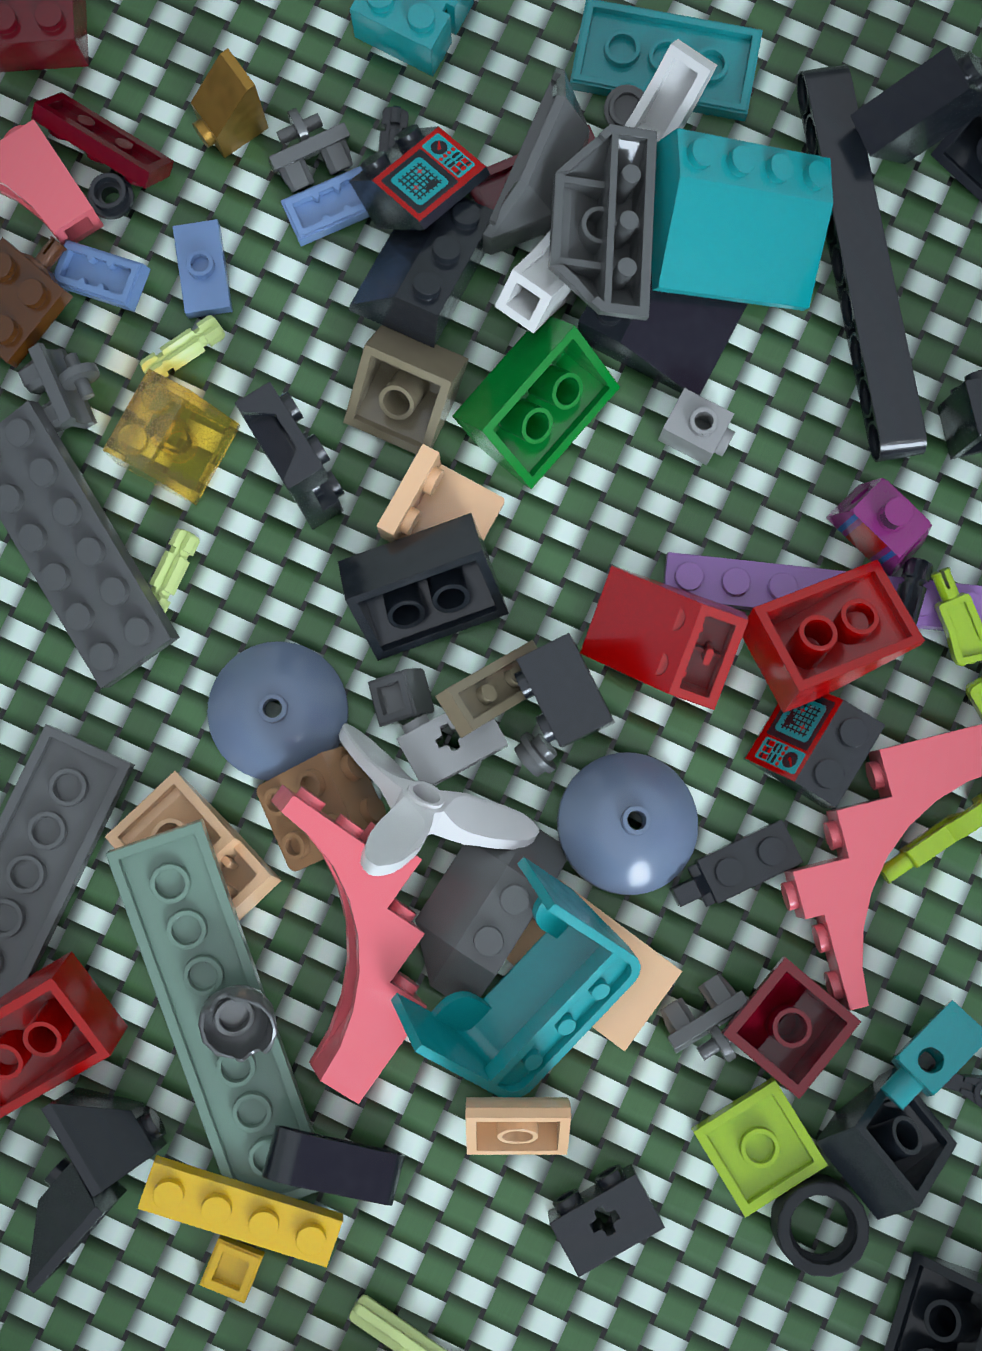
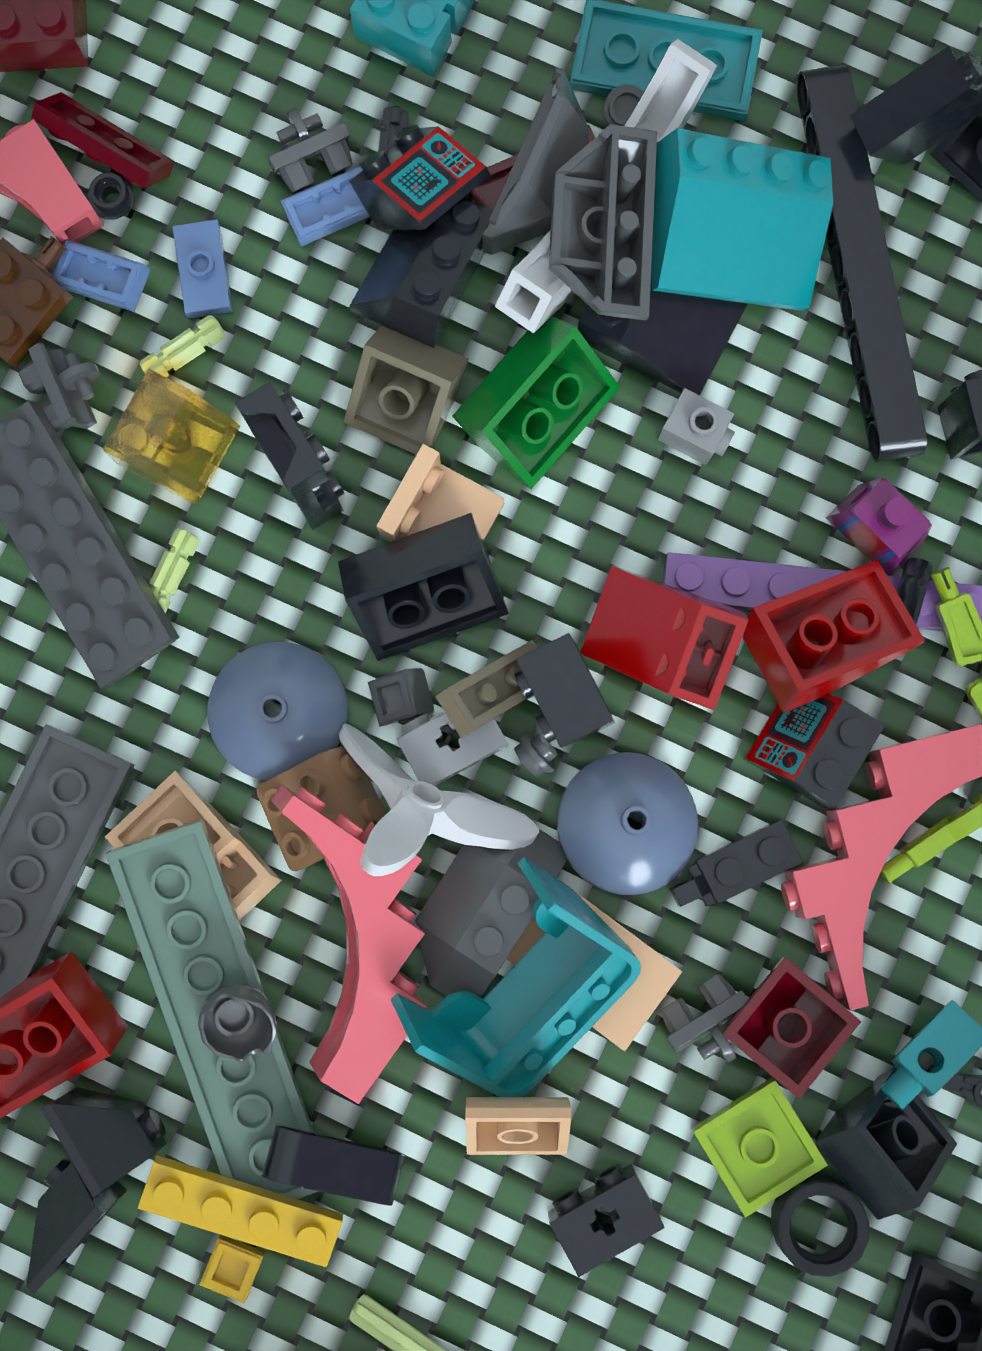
pearl gold slope [191,48,269,158] -> none

